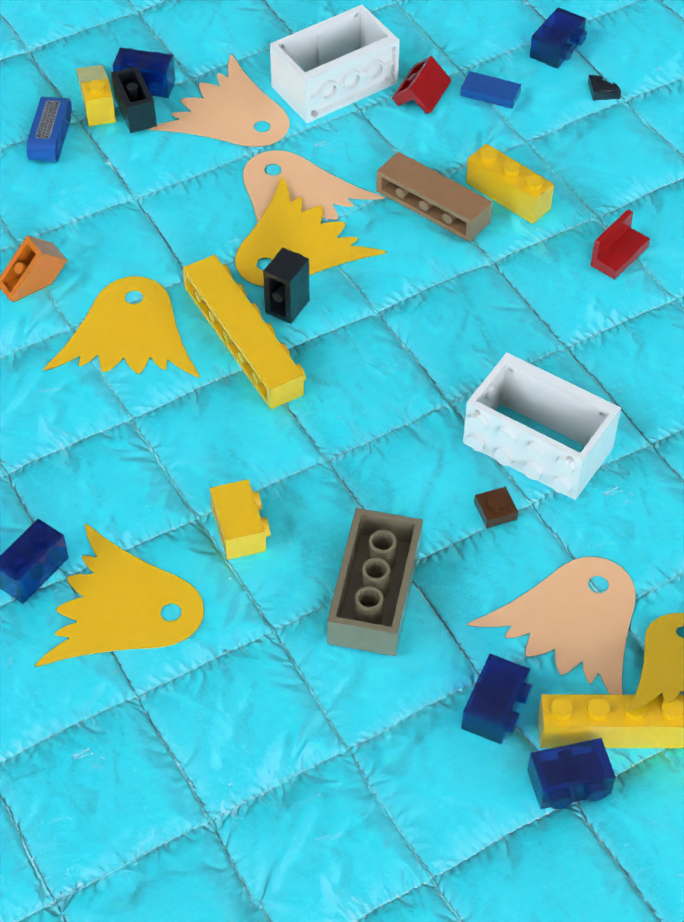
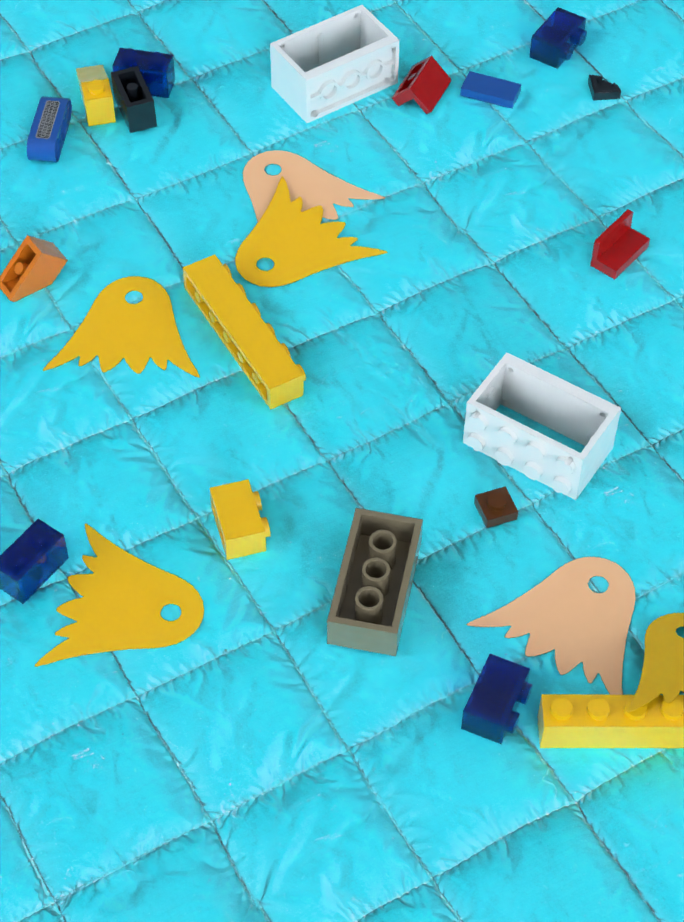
light nougat piece [146,54,290,147] -> none
black brick [263,247,310,324] -> none
medium nougat brick [377,152,492,242] -> none
yellow brick [466,143,554,224] -> none
clear blue brick [527,738,616,809] -> none

